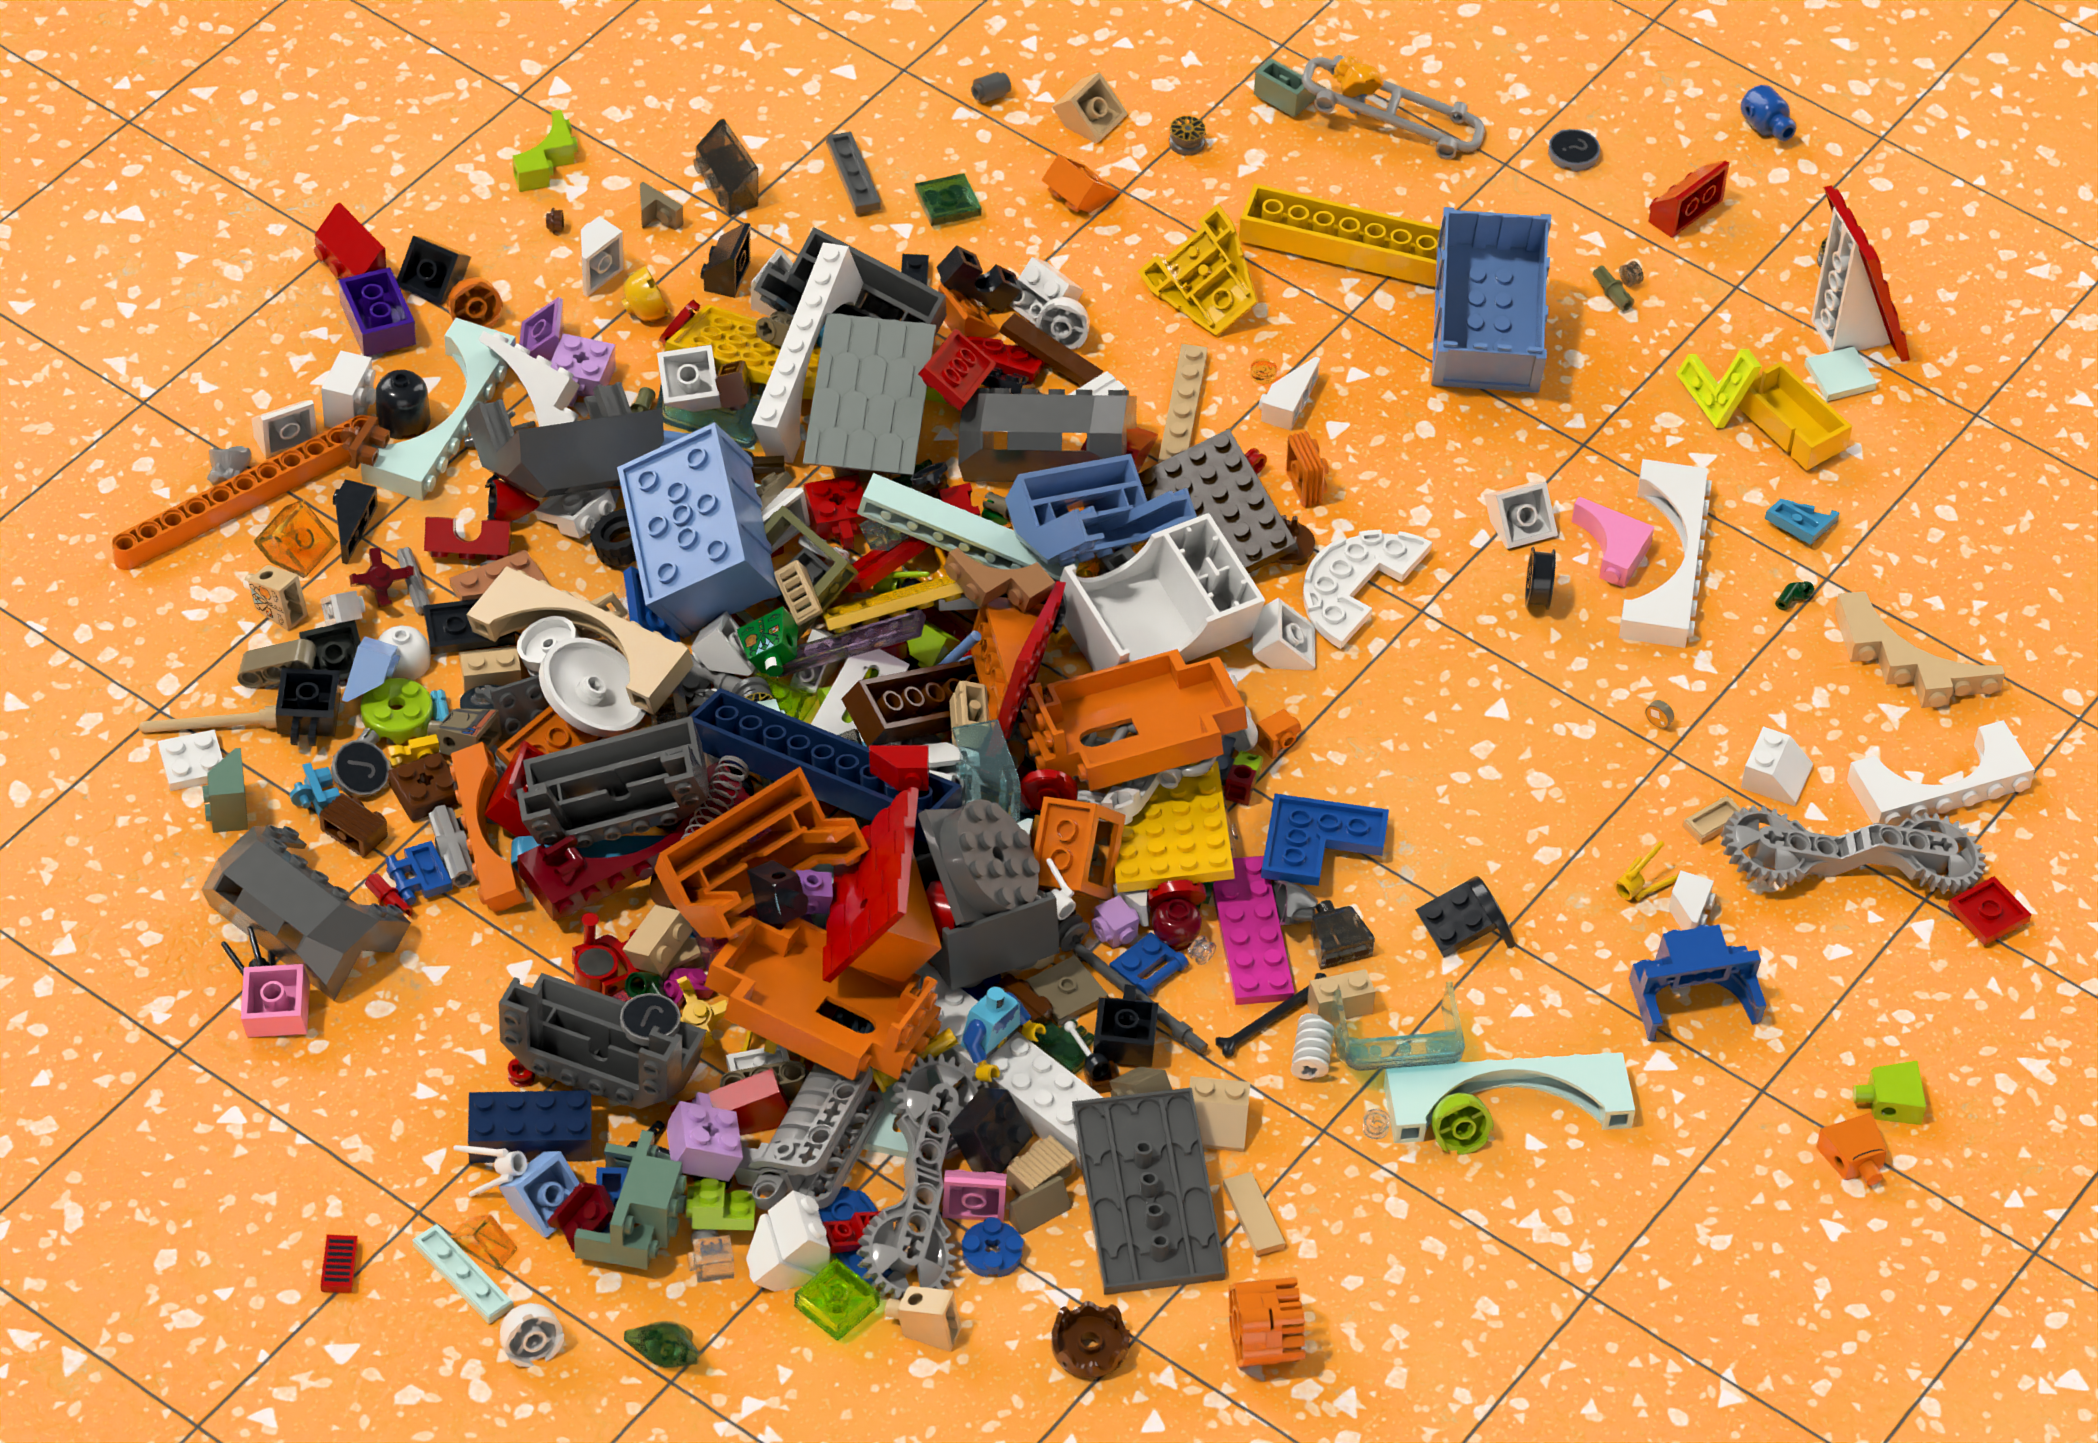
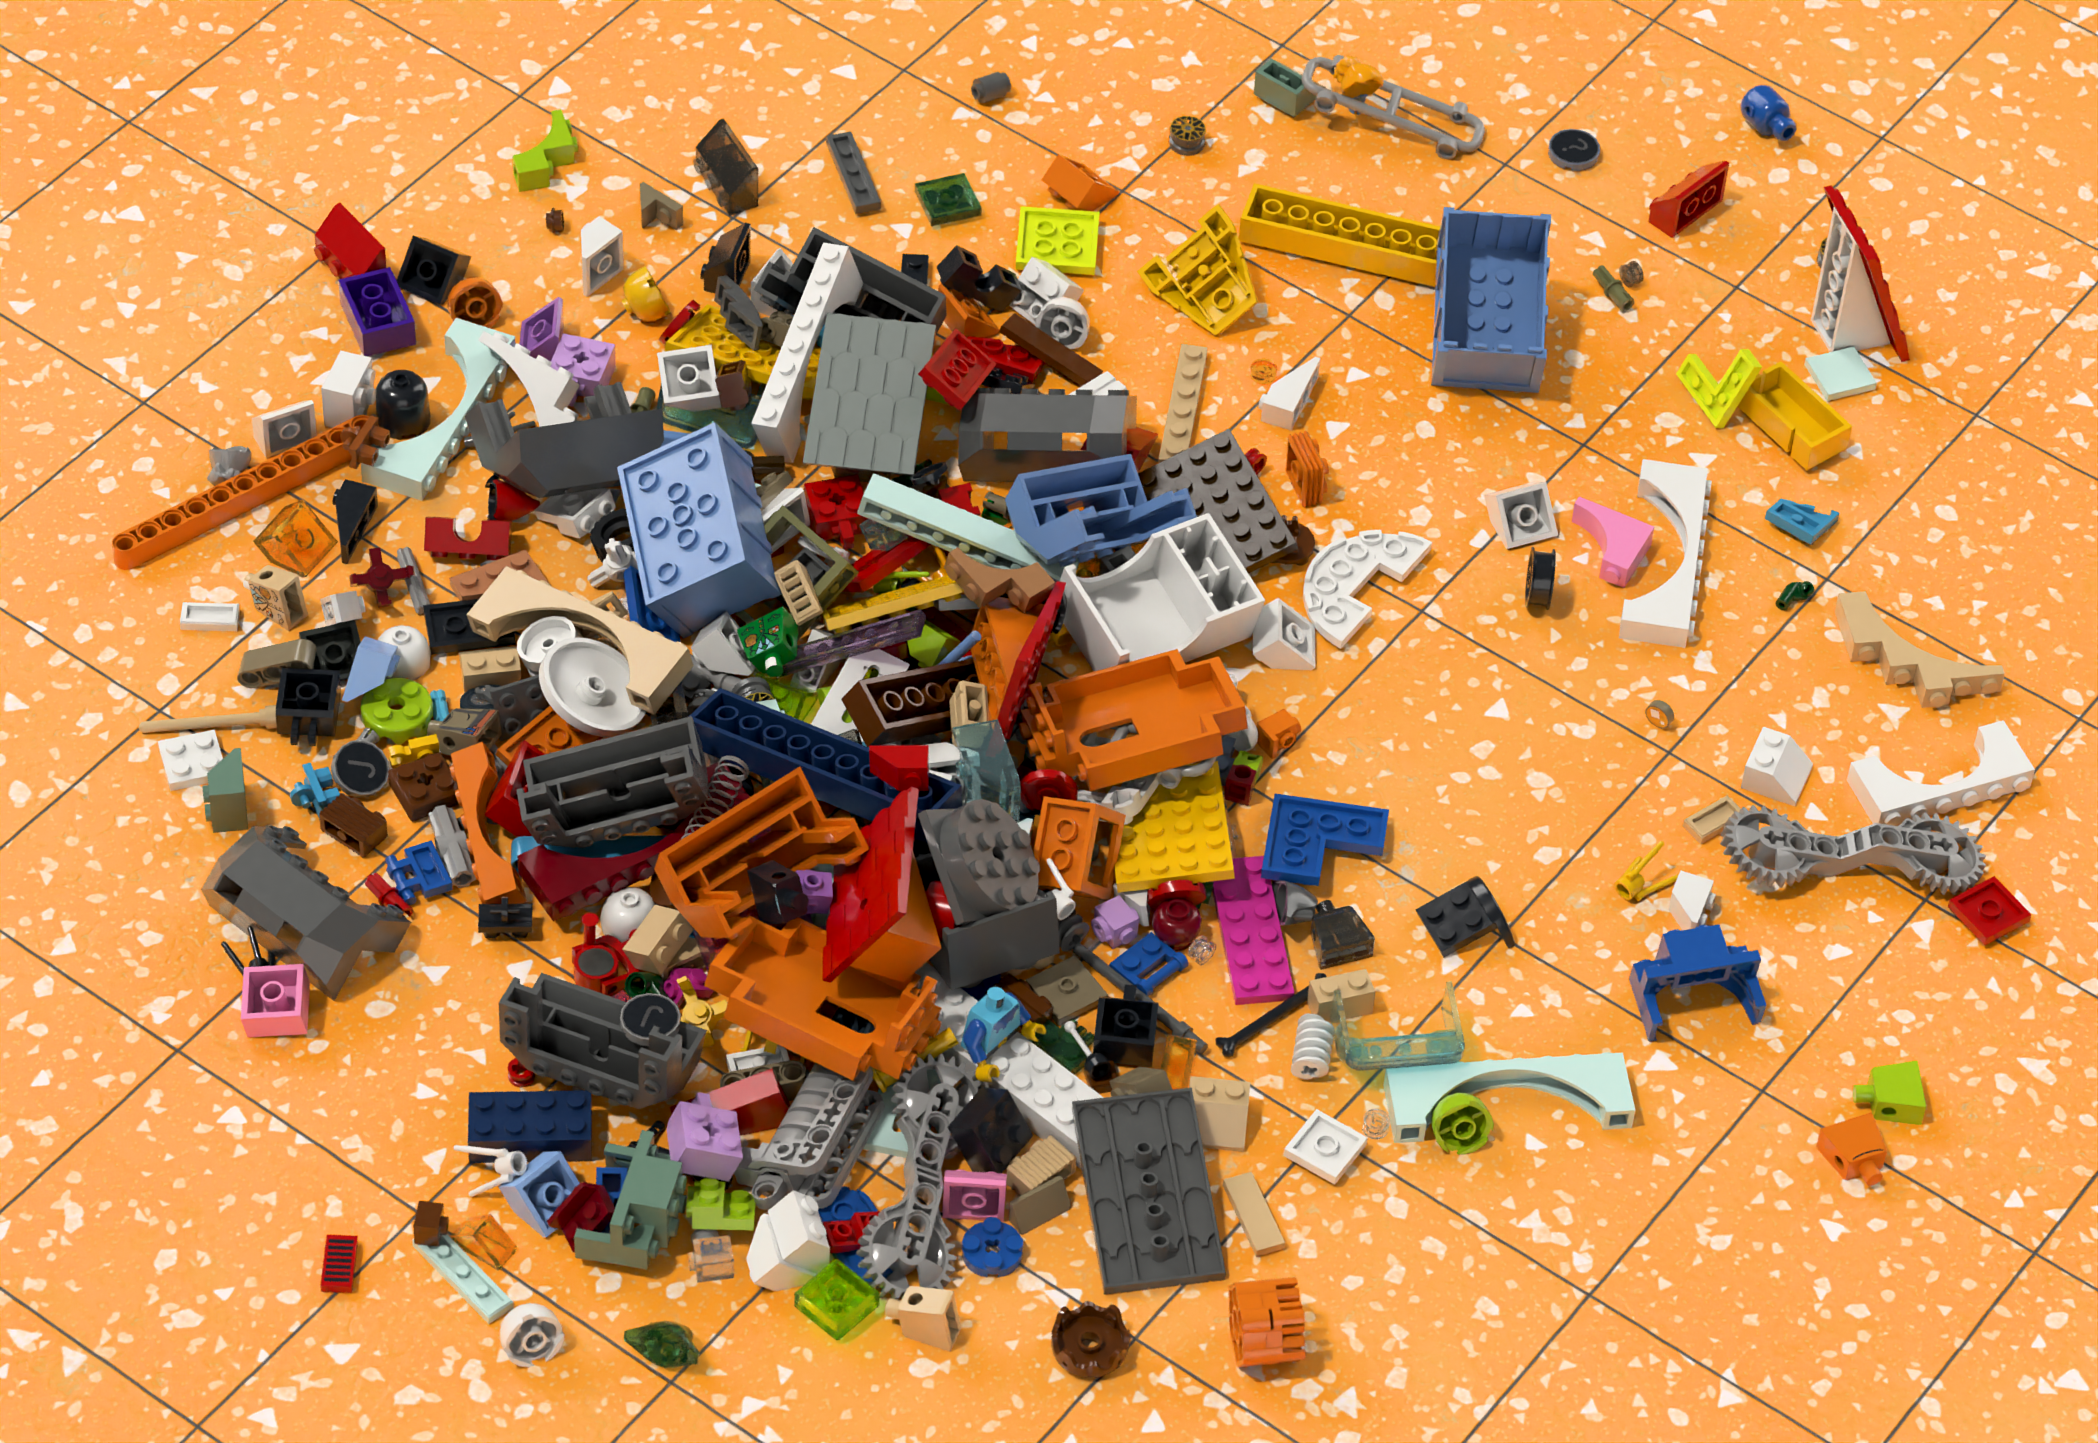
dark red piece [539,835,585,885] -> none
tan slope [1052,72,1128,143] -> none
none -> white tile [180,602,240,631]
none -> reddish brown plate [413,1201,449,1247]
none -> black hips [478,897,533,938]
none -> white bush [587,538,638,588]
none -> white cylinder [600,887,656,943]
none -> dark grey slope [714,275,763,351]
none -> neon yellow plate [1015,206,1099,275]
none -> clear yellow slope [1161,1034,1197,1090]
none -> white plate [1283,1109,1368,1185]

